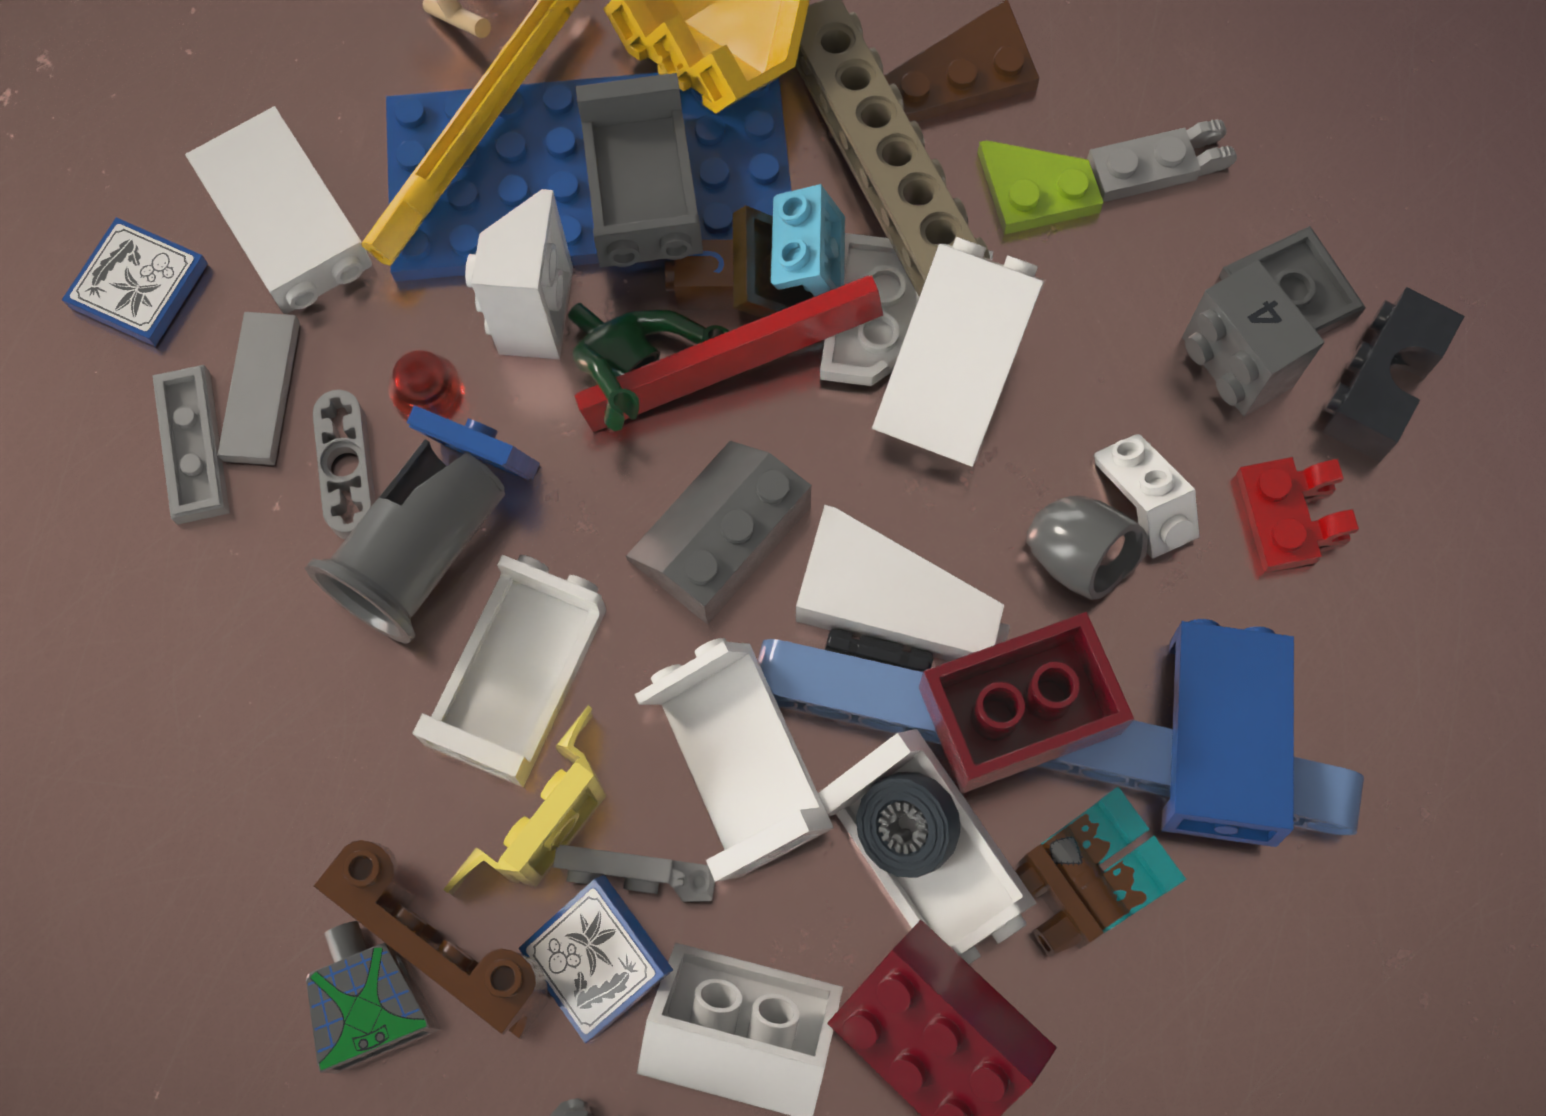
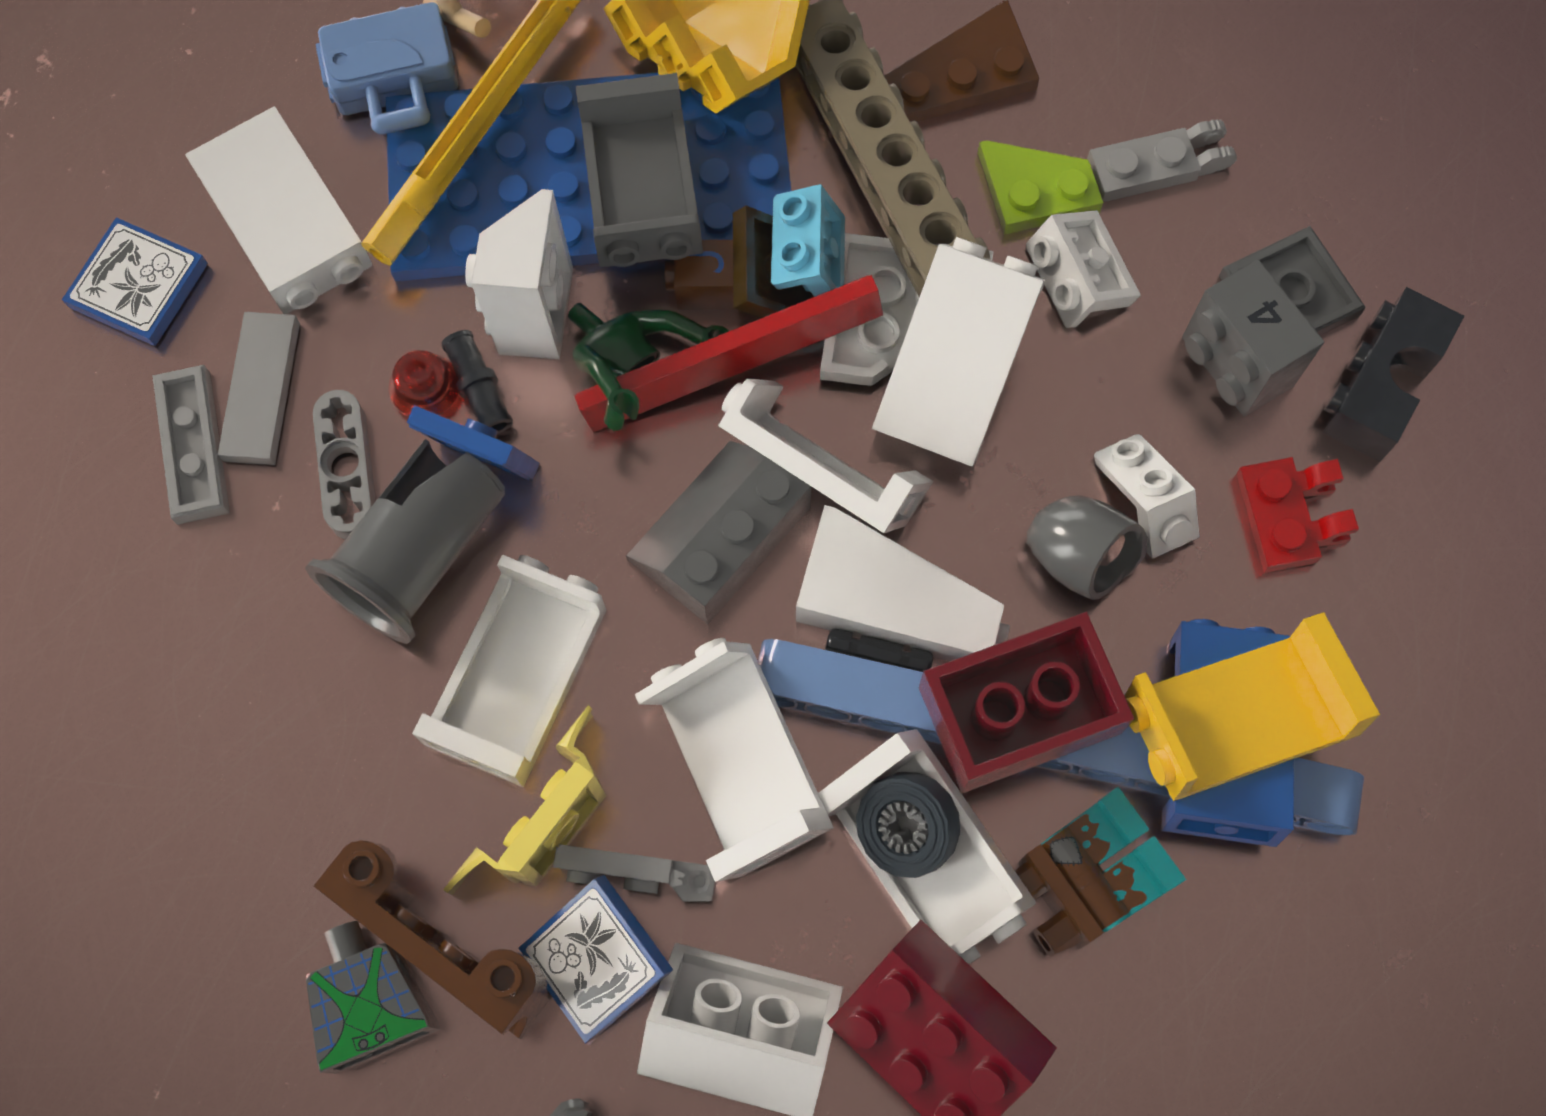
none -> medium blue piece [315,2,458,135]
none -> black pin [441,330,513,434]
none -> white panel [718,378,934,533]
none -> white bracket [1026,210,1141,328]
none -> yellow panel [1124,612,1380,801]

